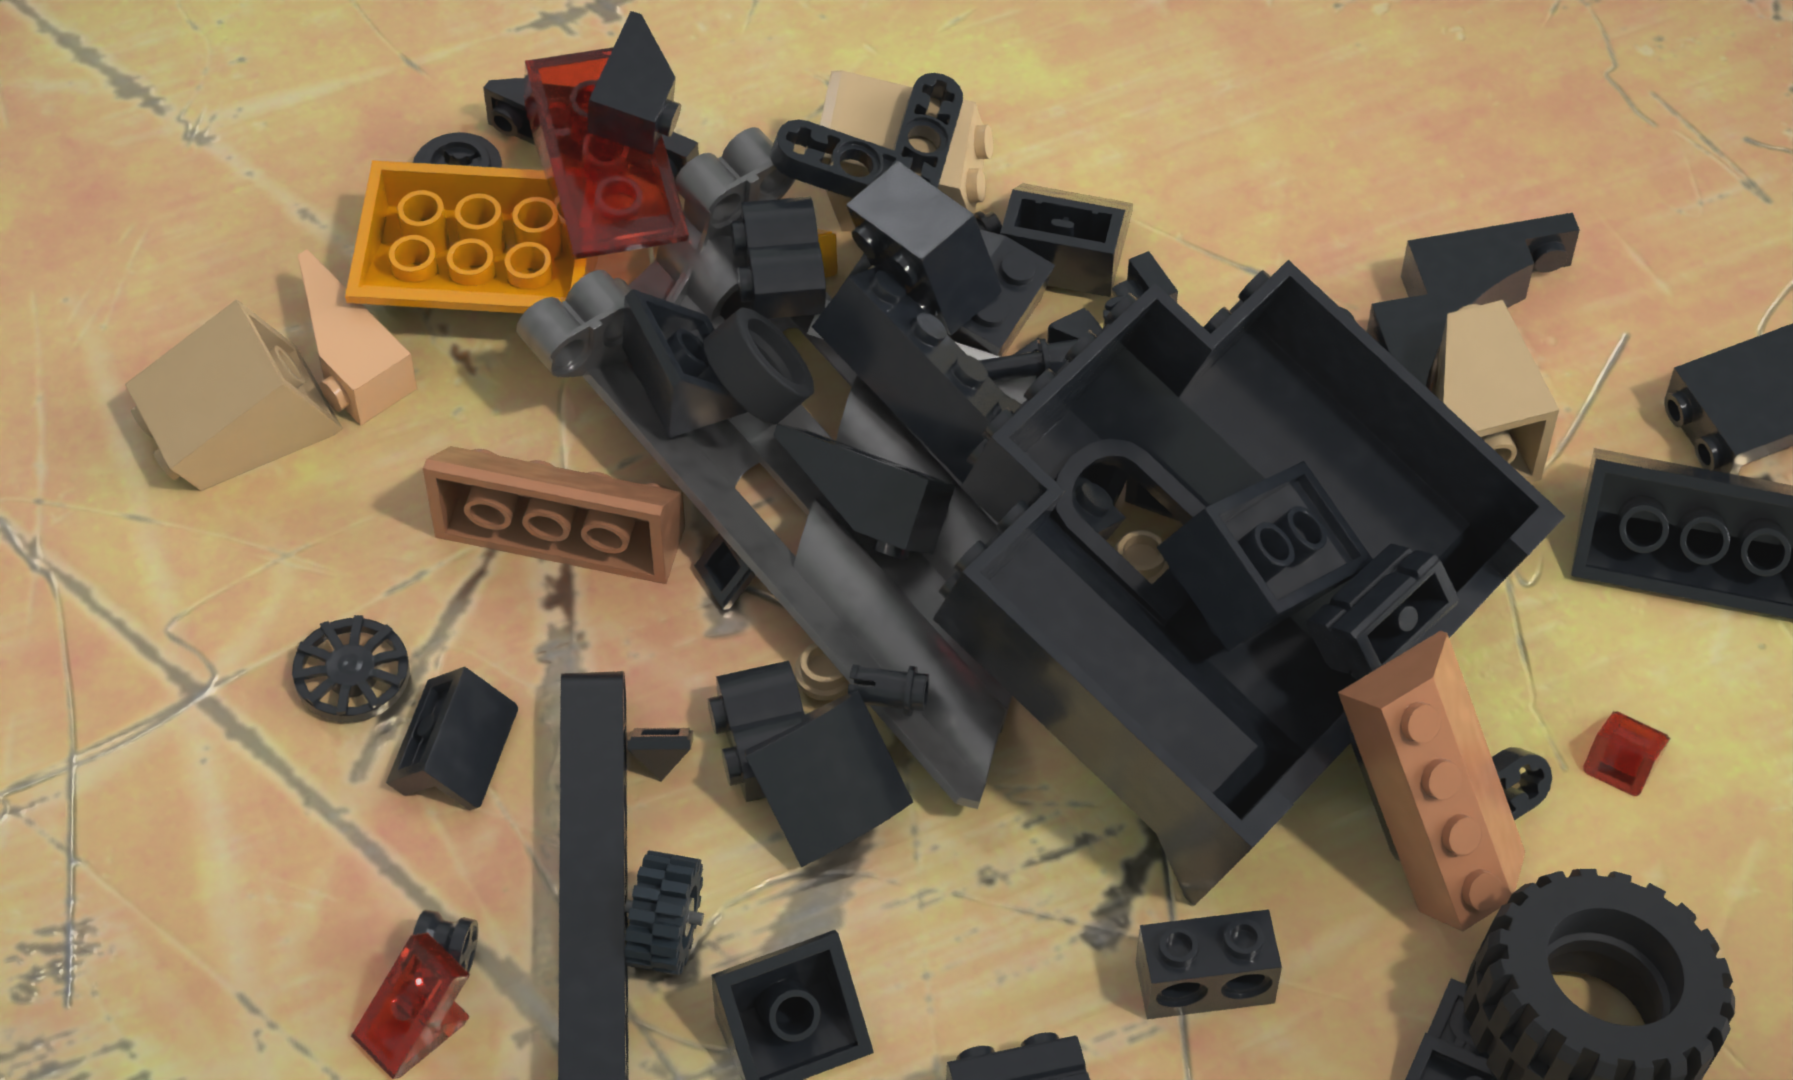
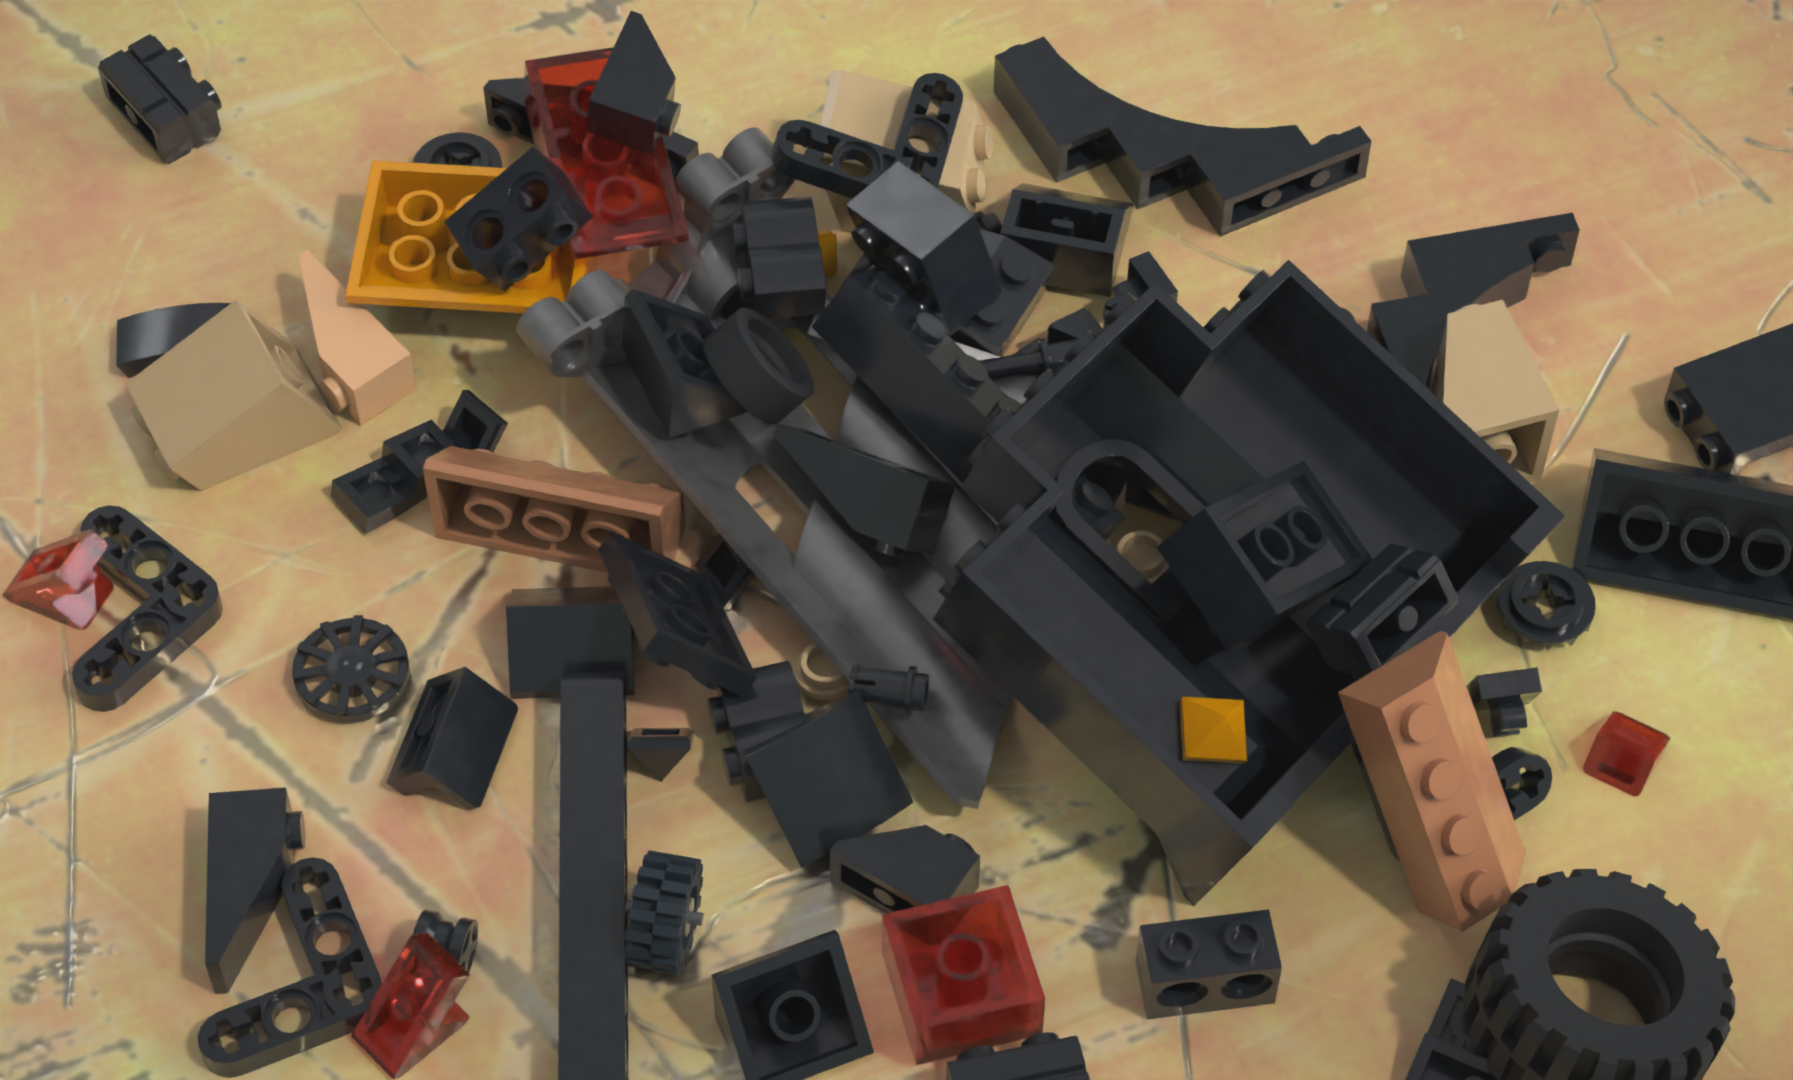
none -> clear red slope [2,529,114,630]
none -> black beam [72,505,223,712]
none -> black brick [98,34,222,164]
none -> black slope [116,303,231,378]
none -> black beam [198,857,386,1078]
none -> black slope [205,787,305,994]
none -> black slope [331,419,457,534]
none -> black slope [443,389,508,453]
none -> black brick [444,147,594,291]
none -> black slope [506,586,635,699]
none -> black plate [598,531,757,696]
none -> black slope [830,825,980,944]
none -> clear red brick [882,885,1045,1065]
none -> black arch [994,36,1372,237]
none -> light orange slope [1179,697,1247,764]
none -> black tile [1467,667,1542,738]
none -> black gear [1496,561,1596,651]

